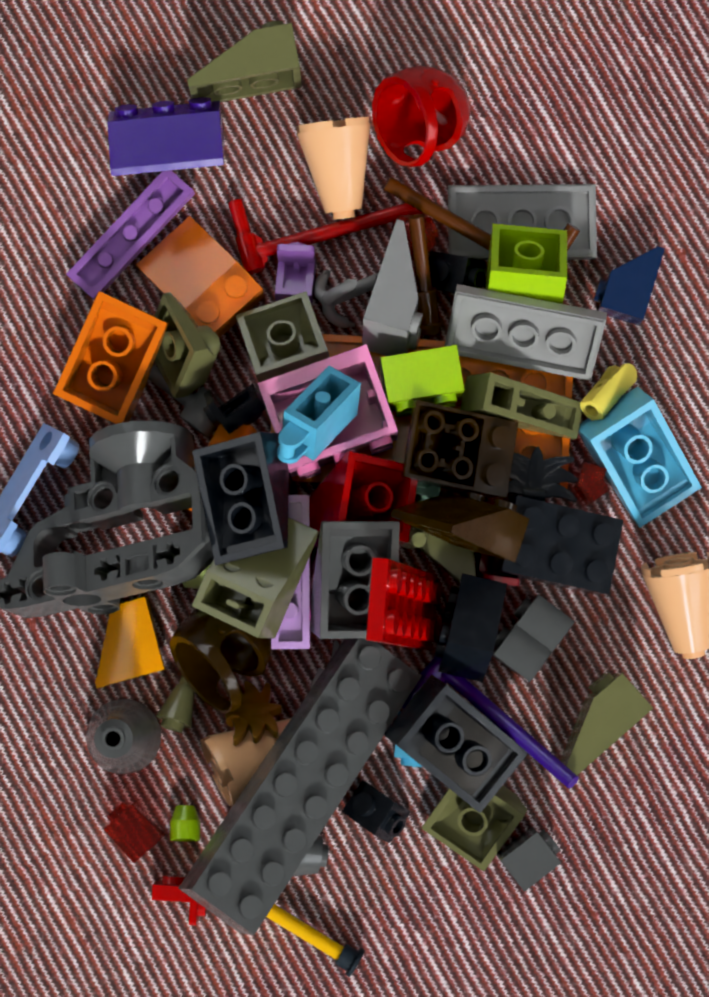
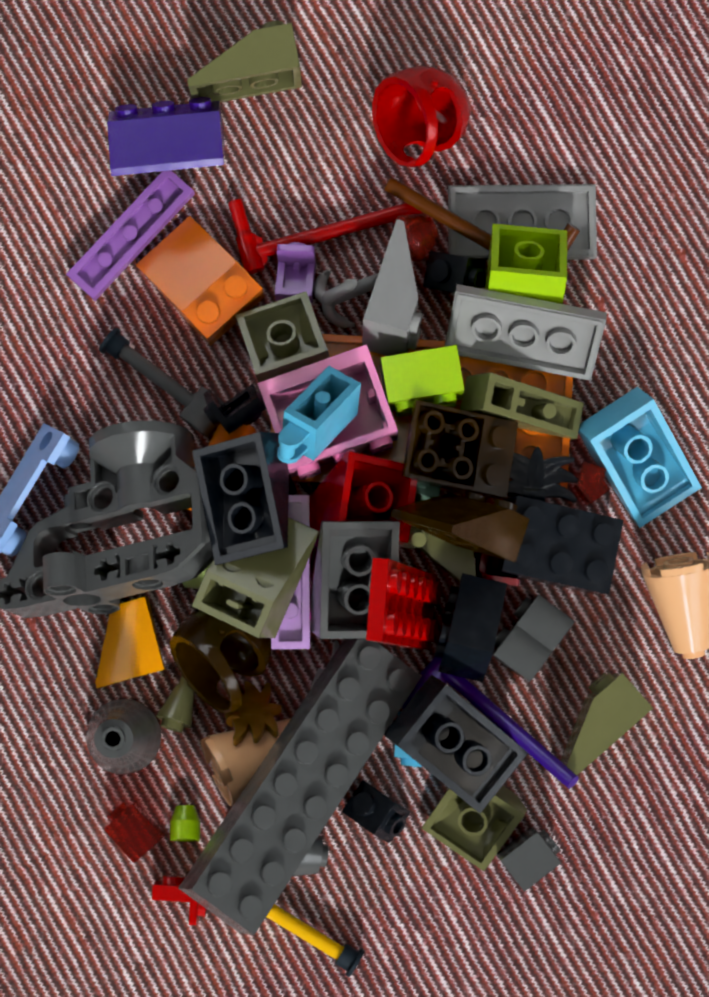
orange slope [53,291,169,424] -> none
olive slope [155,292,220,399] -> none
light nougat cone [296,117,370,220] -> none
reddish brown pin [409,215,444,336] -> none
light yellow bar [580,363,637,421] -> none
dark blue slope [593,246,665,326] -> none

